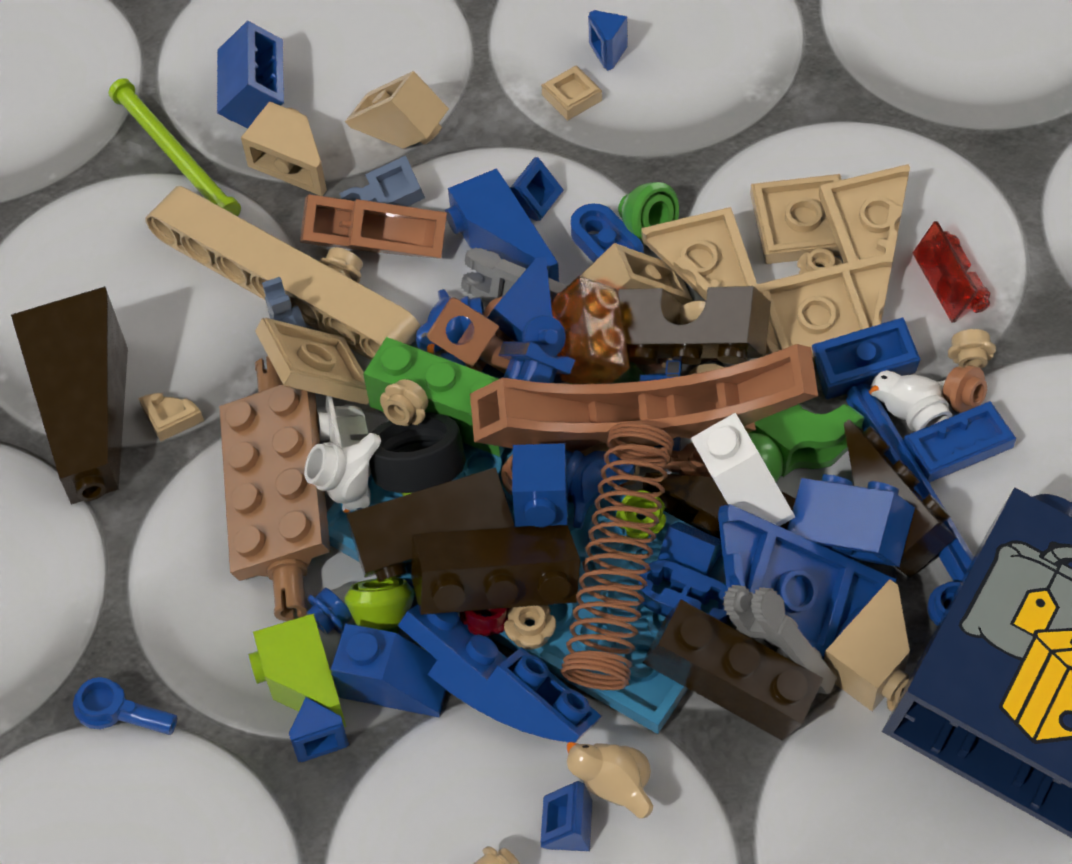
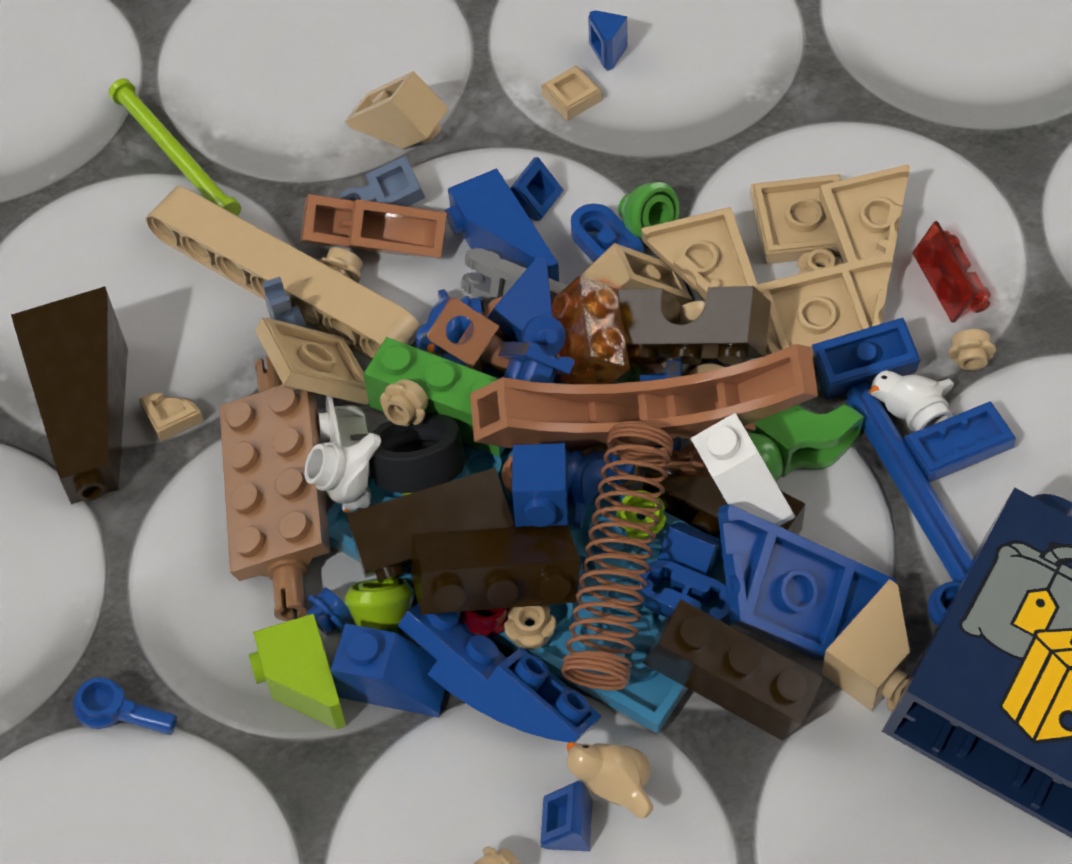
blue brick [217,20,284,129] -> none
tan slope [241,101,327,196] -> none
blue slope [289,697,349,763] -> none
light grey hinge [723,585,837,694] -> none
brick [787,474,915,567] -> none
dark brown slope [844,419,956,578] -> none
nougat plate [943,365,987,413] -> none

